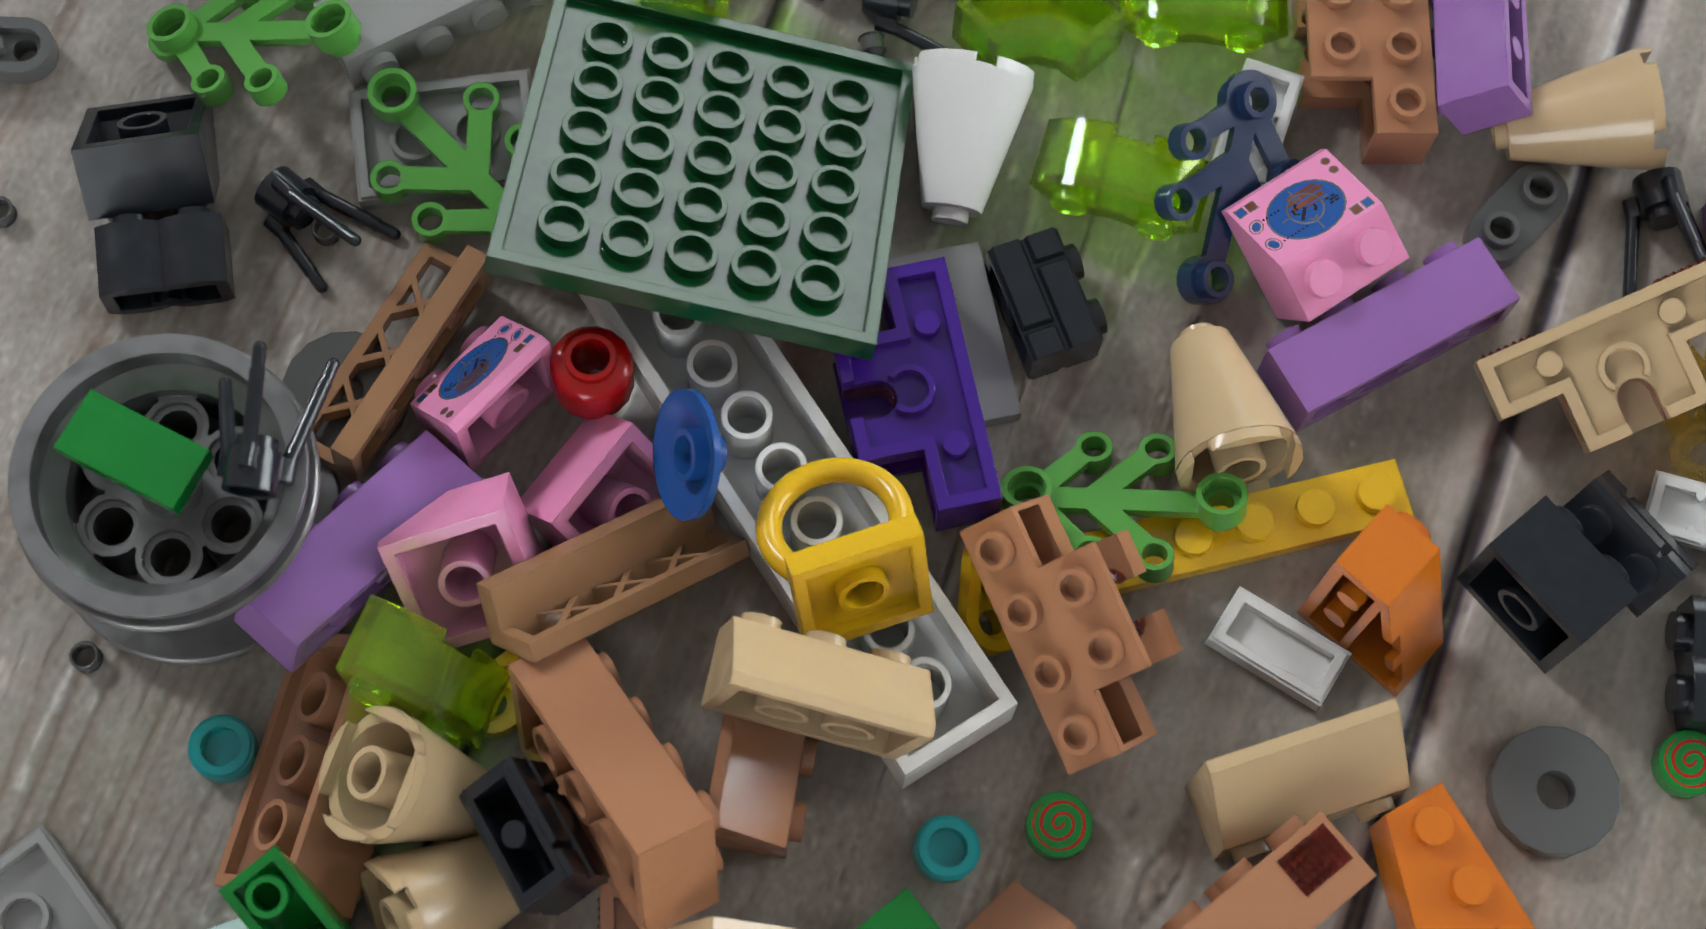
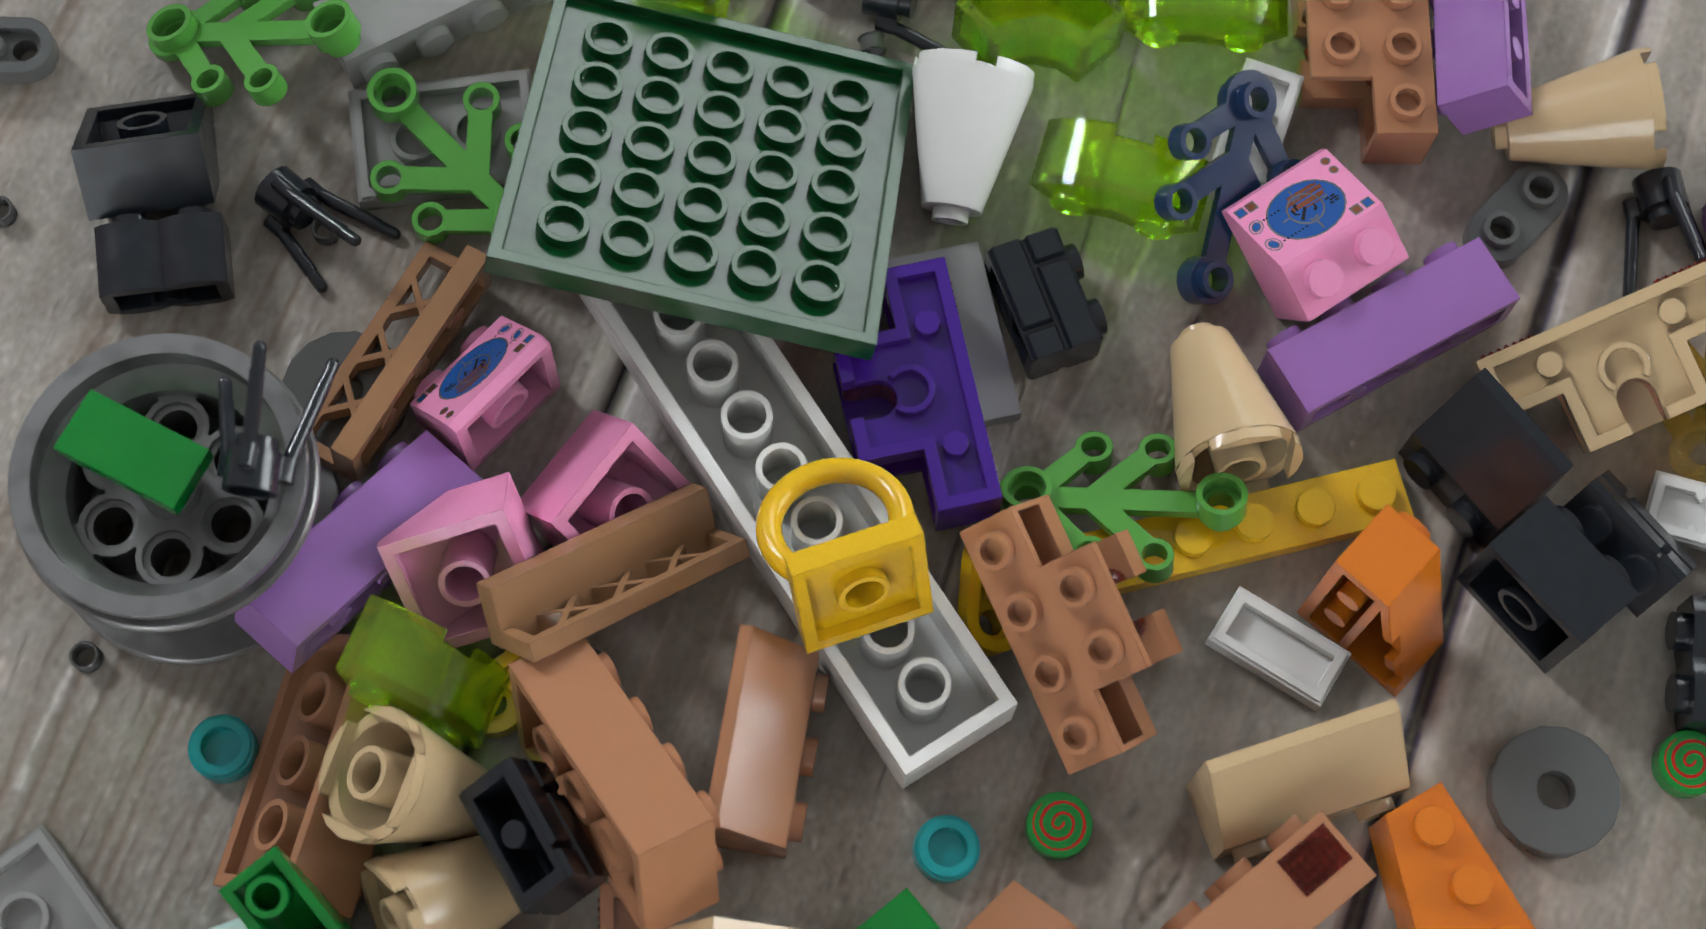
red head [549,326,634,420] -> none
blue dish [653,388,727,521] -> none
tan slope [700,612,936,760] -> none
none -> black slope [1398,368,1574,548]

